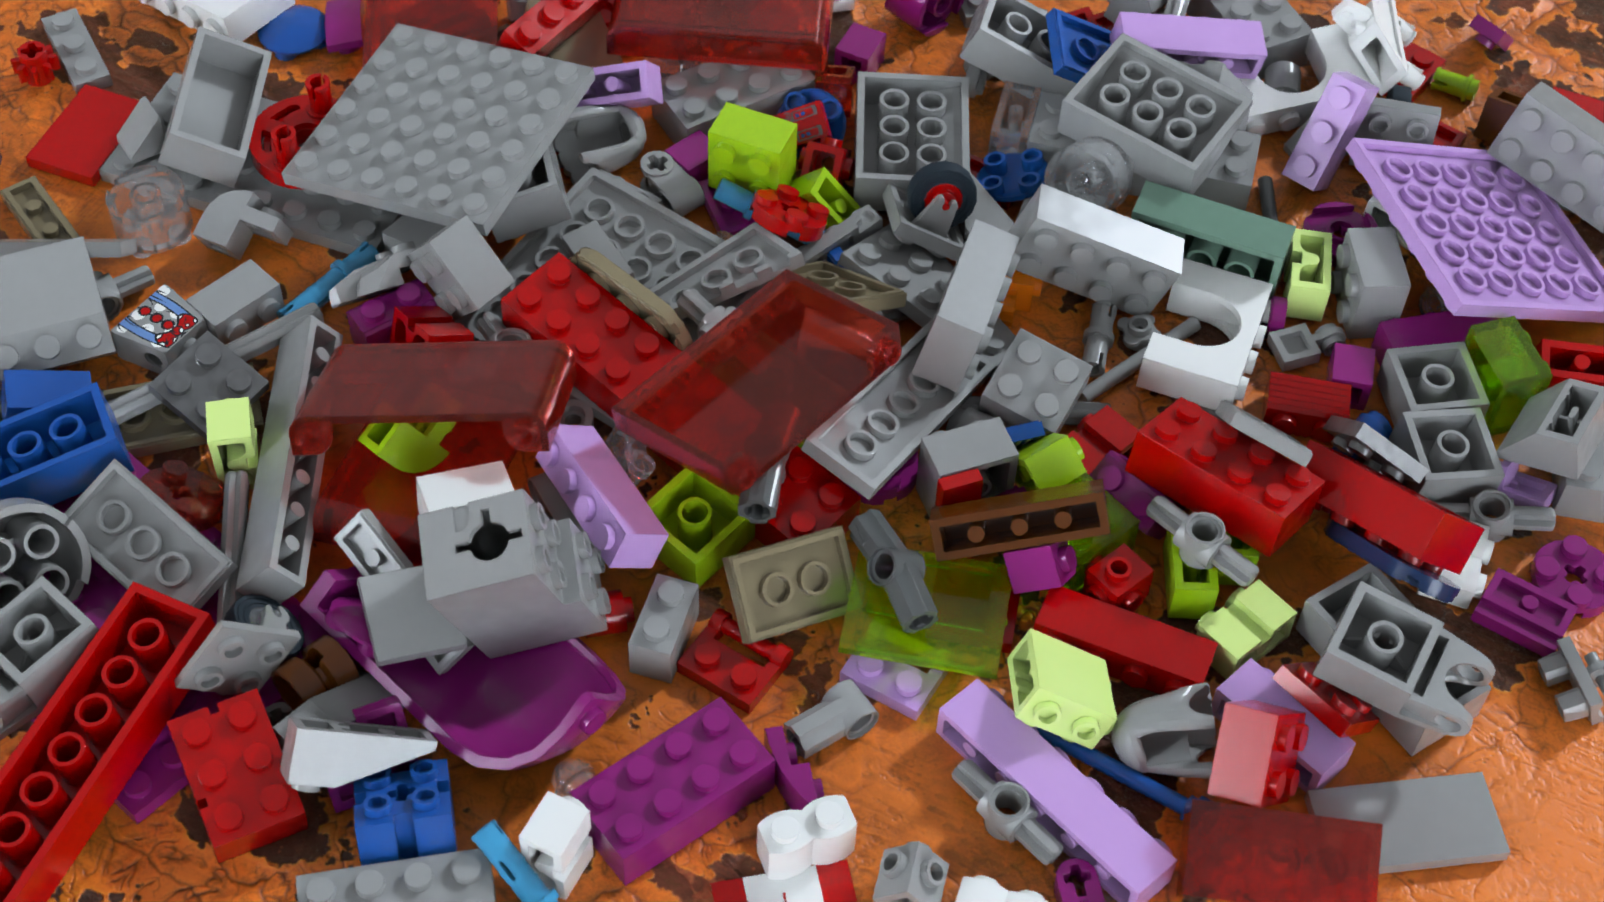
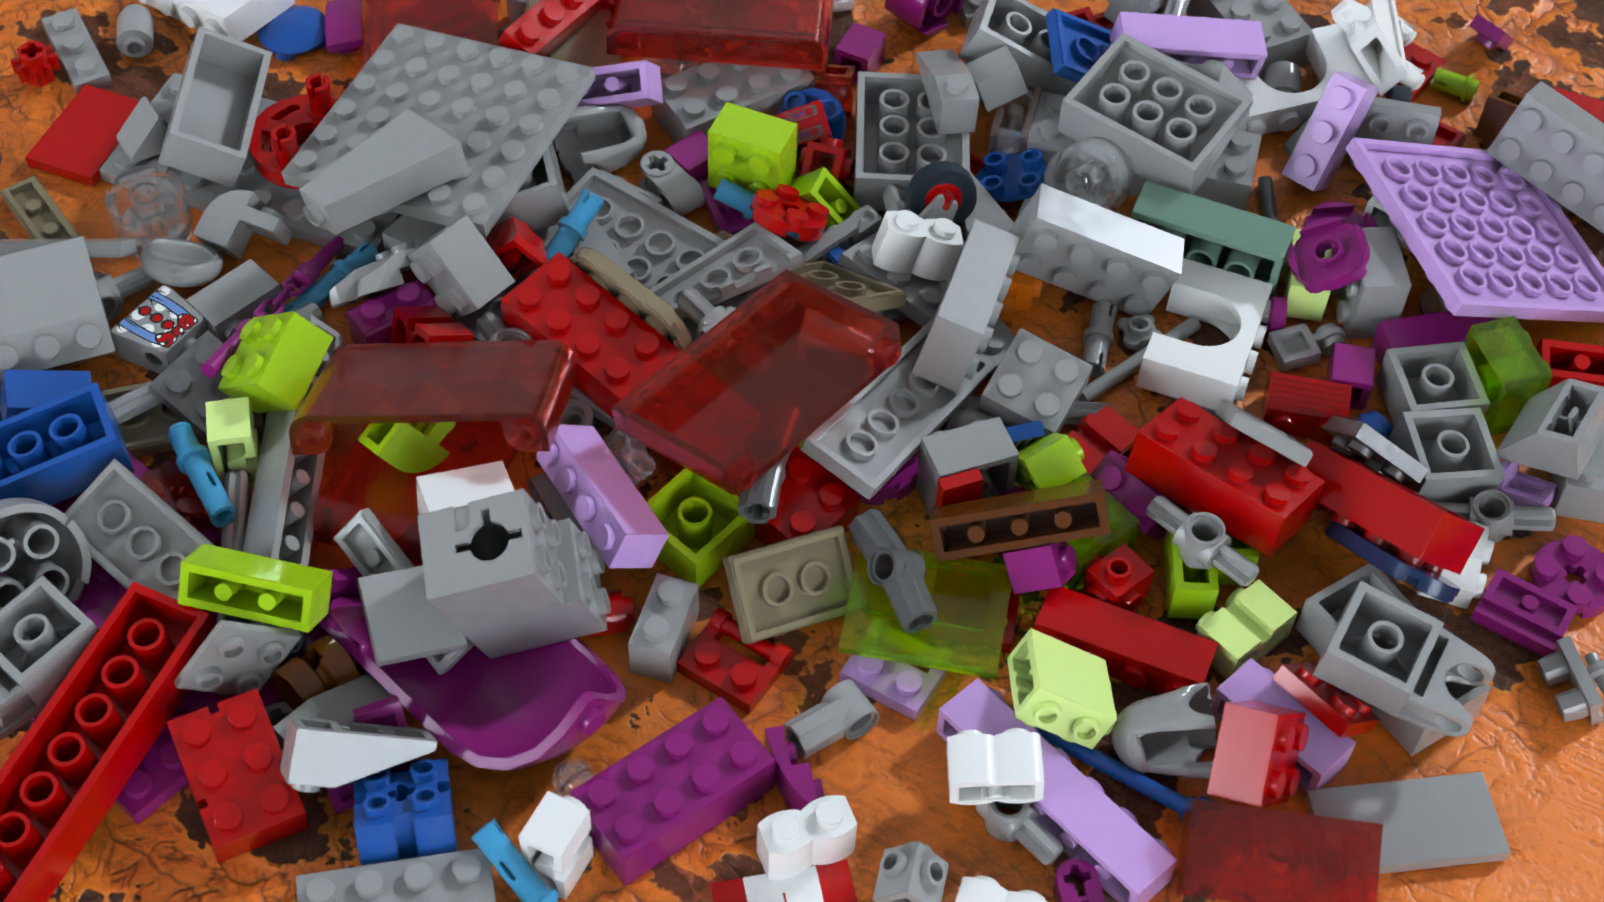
none -> light grey brick [116,4,155,58]
none -> light grey piece [140,238,224,287]
none -> dark azure pin [167,422,237,527]
none -> lime brick [178,543,333,633]
none -> magenta piece [200,236,345,378]
none -> lime brick [217,311,334,413]
none -> light grey slope [299,108,469,235]
none -> red slope [486,216,548,280]
none -> dark azure pin [525,189,604,279]
none -> white brick [871,210,963,281]
none -> light grey slope [915,49,979,135]
none -> white brick [946,728,1045,805]
none -> light grey brick [965,45,1028,112]
none -> magenta plate [1287,217,1370,294]

